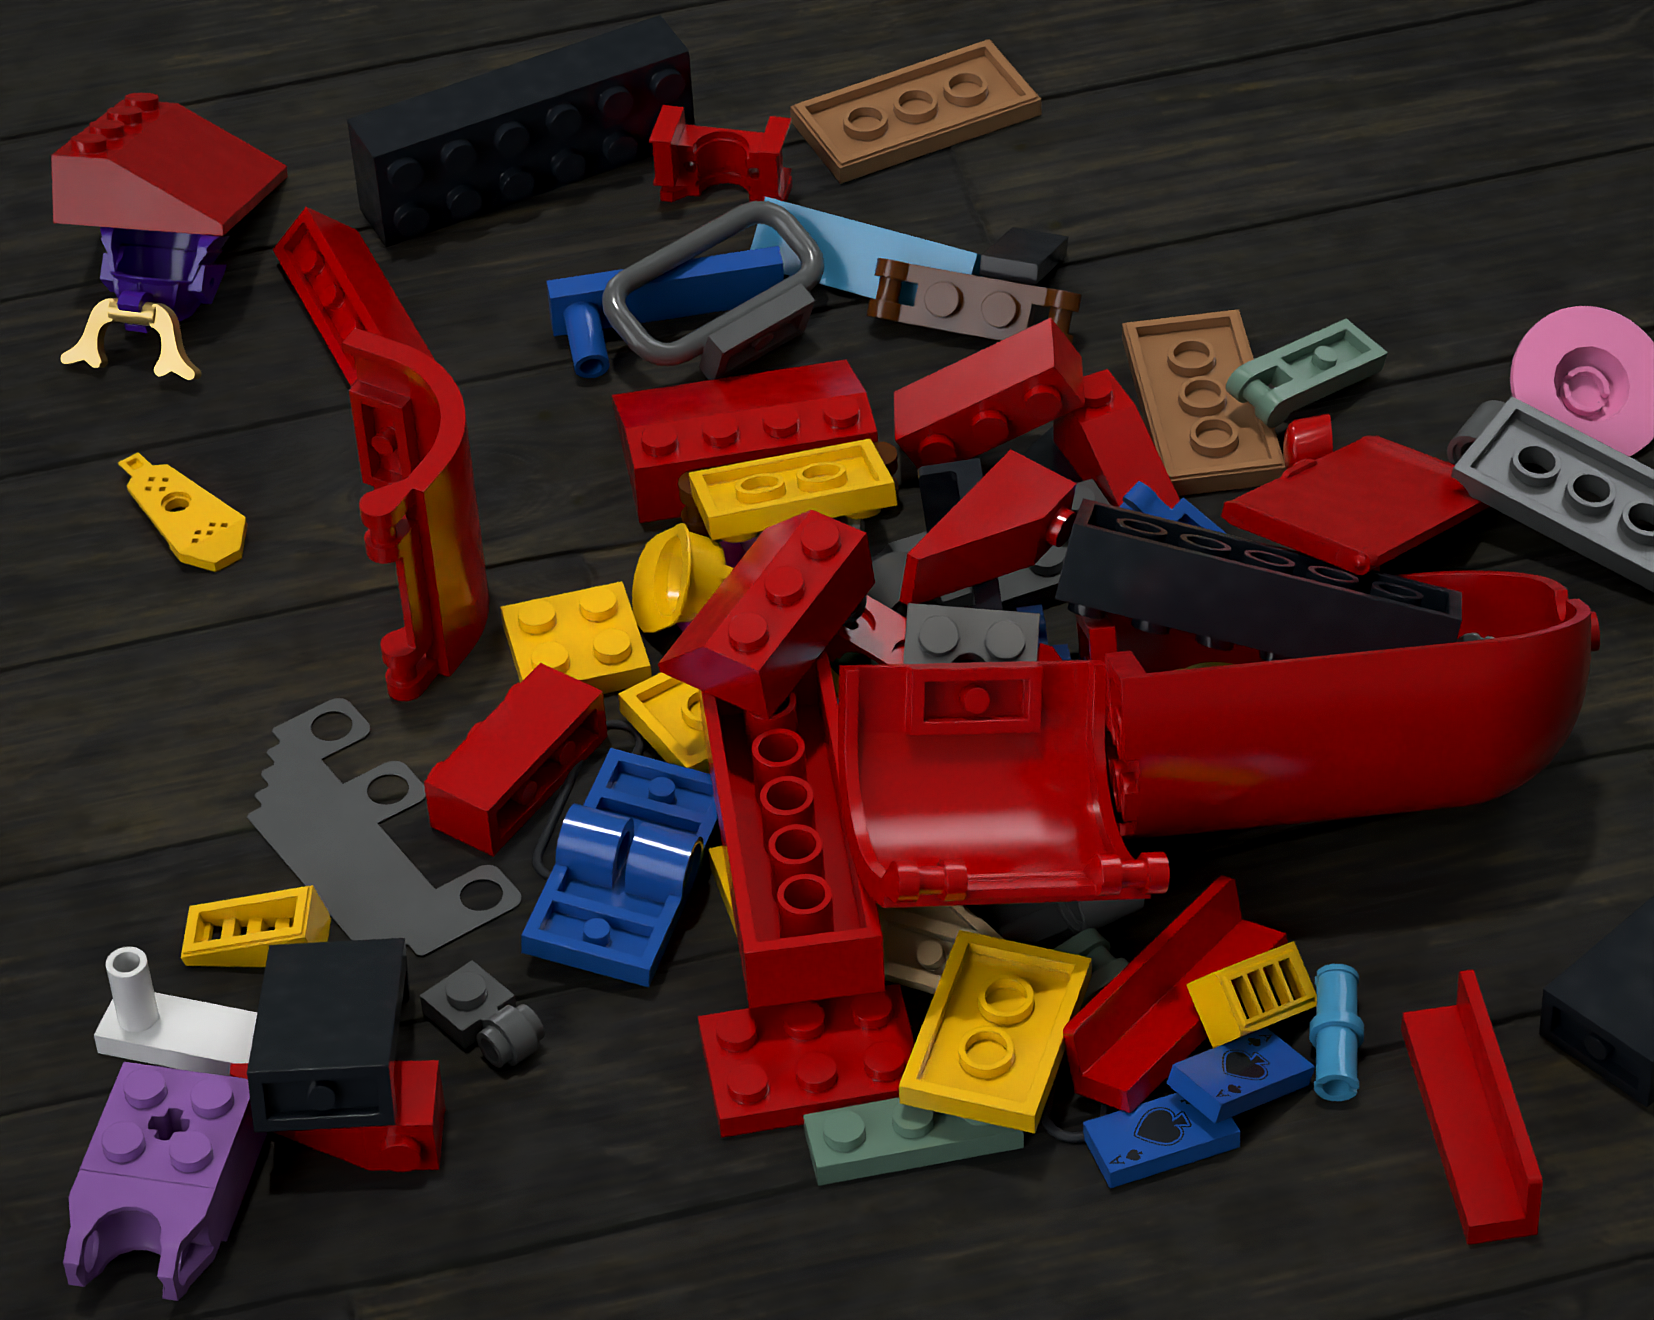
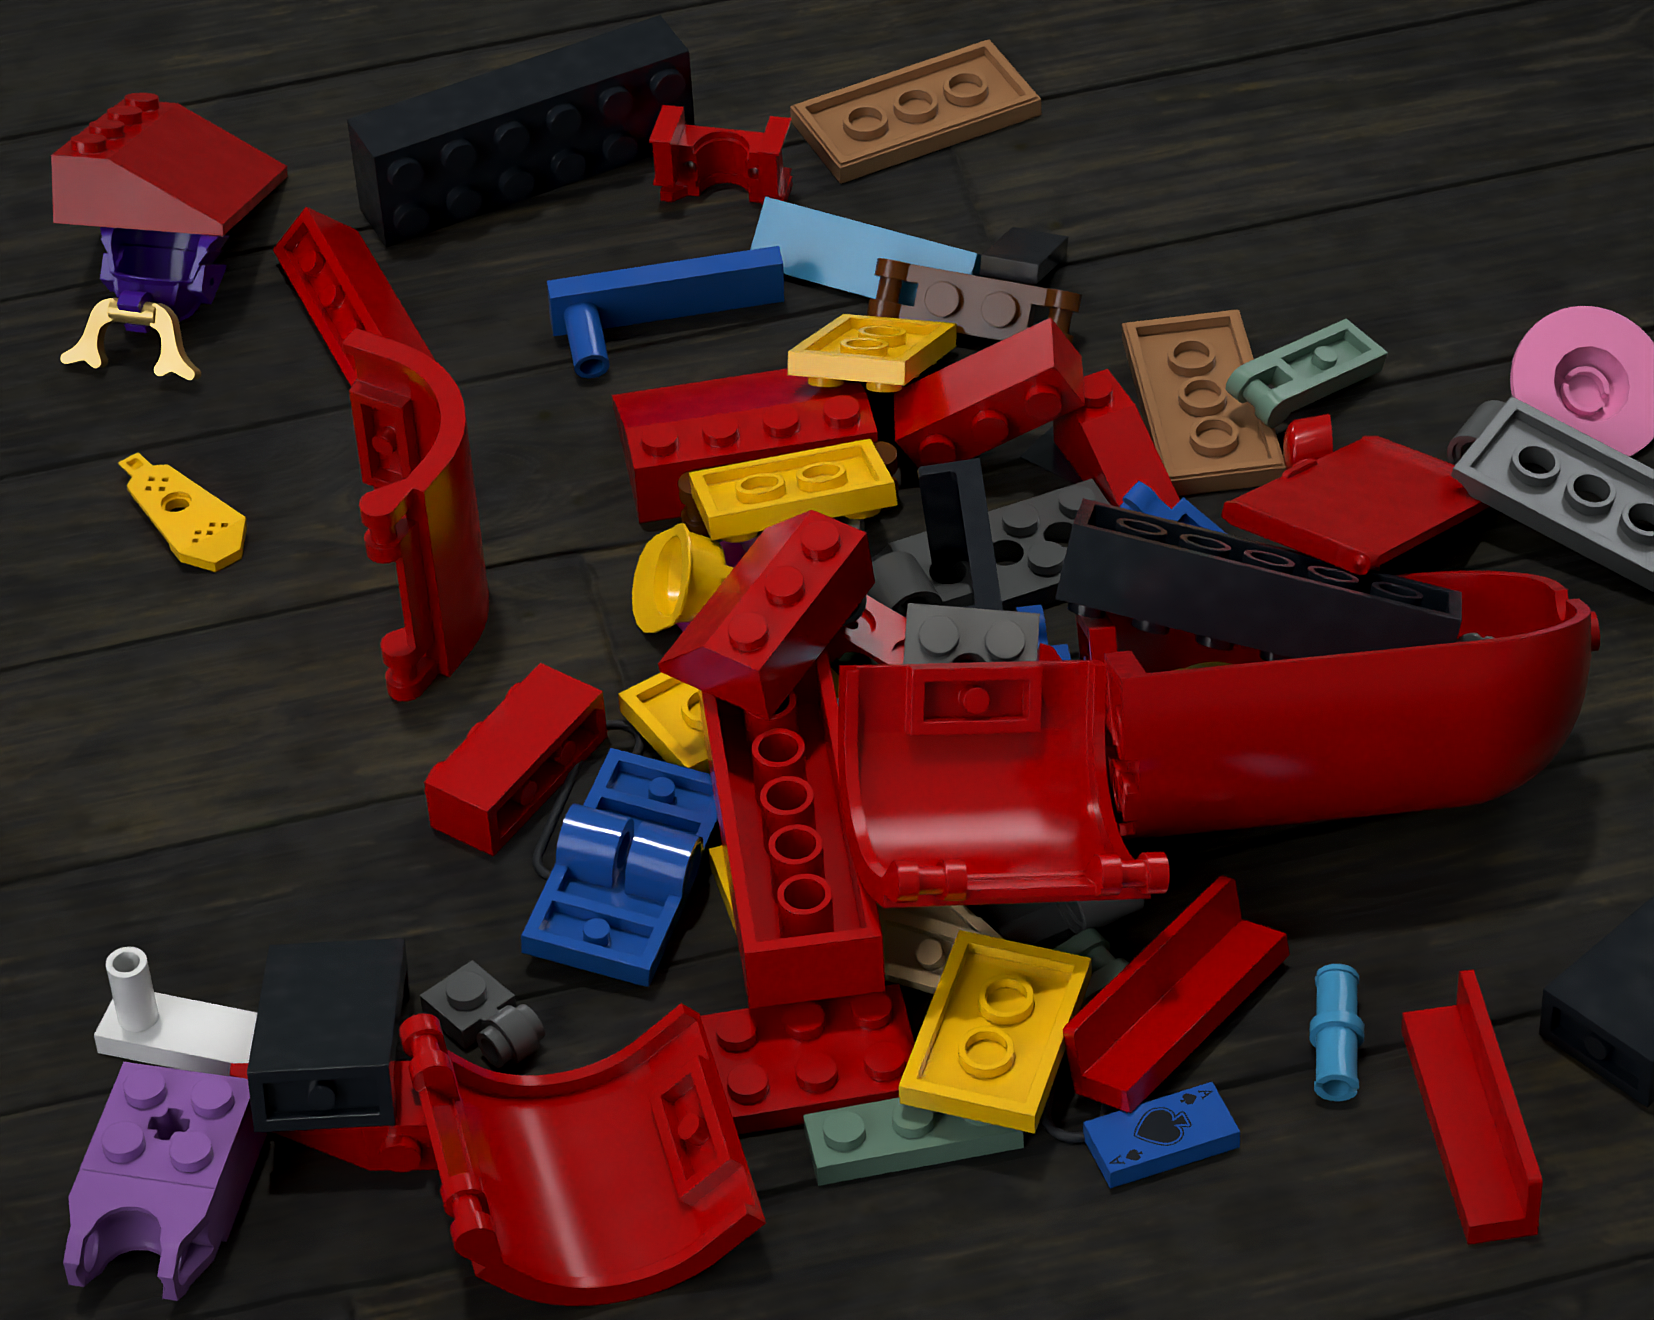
yellow slope [181,885,331,967] -> none
dark grey piece [247,698,521,956] -> none
yellow plate [500,581,652,694] -> none
dark grey bar [602,201,824,380] -> none
red slope [899,449,1077,605] -> none
blue tile [1166,1027,1315,1124] -> none
yellow slope [1186,941,1317,1048] -> none
none -> red hinge [399,1003,766,1306]
none -> yellow plate [788,314,957,392]

